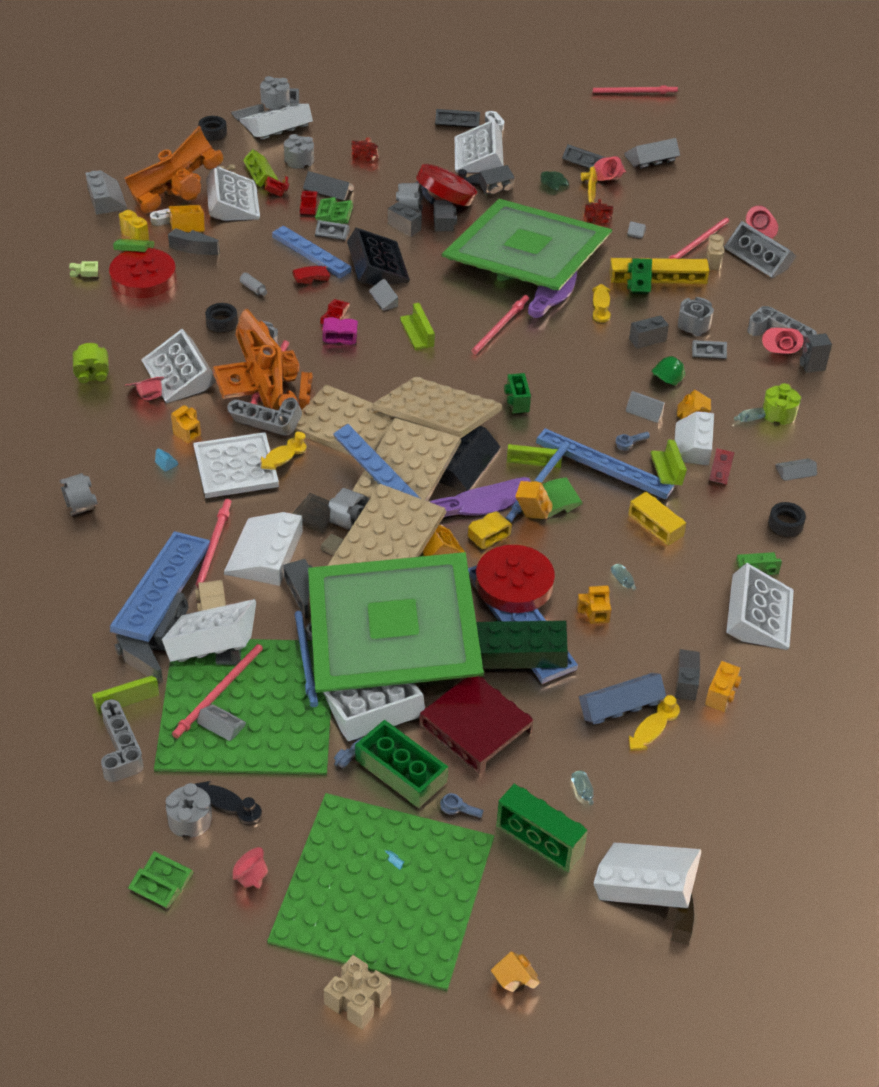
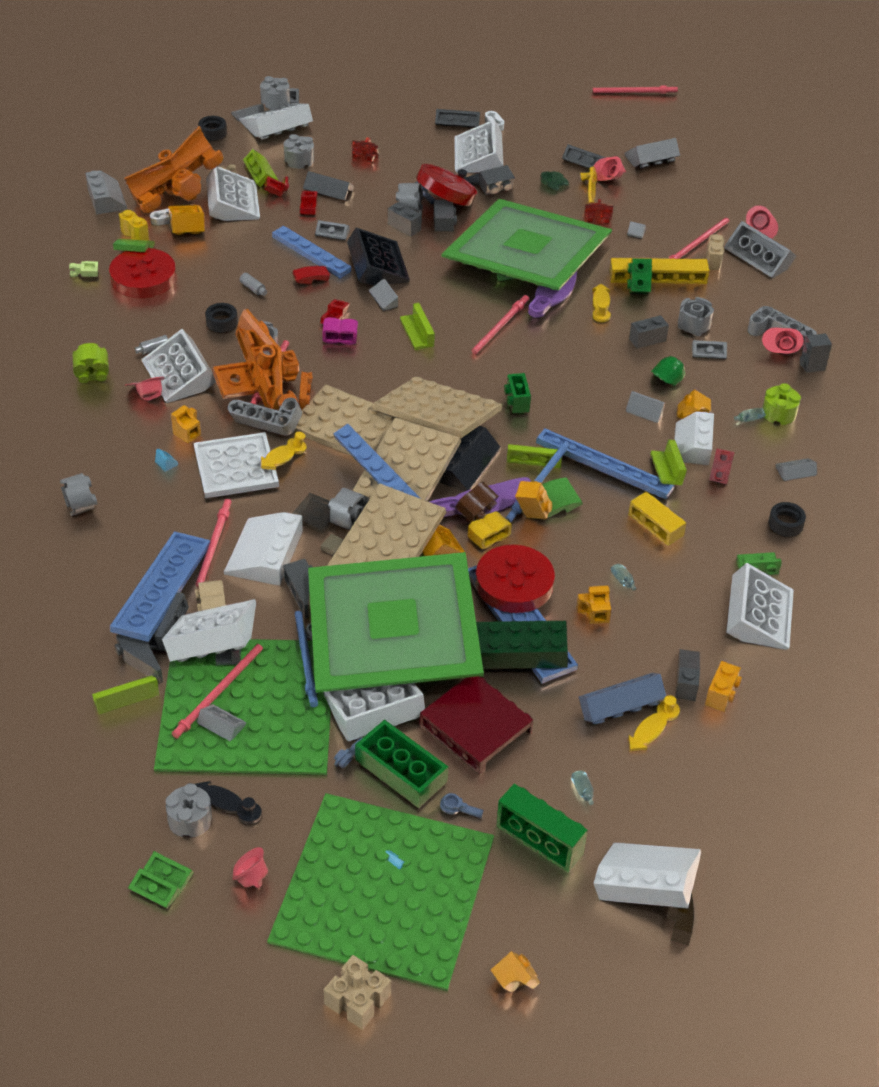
light grey beam [101,700,144,782] -> none
dark grey slope [168,228,220,255] -> none
bright green slope [315,197,353,224] -> none
sand blue plate [615,432,650,451] -> none
none -> light grey cylinder [134,335,168,355]
none -> reddish brown brick [455,481,499,522]

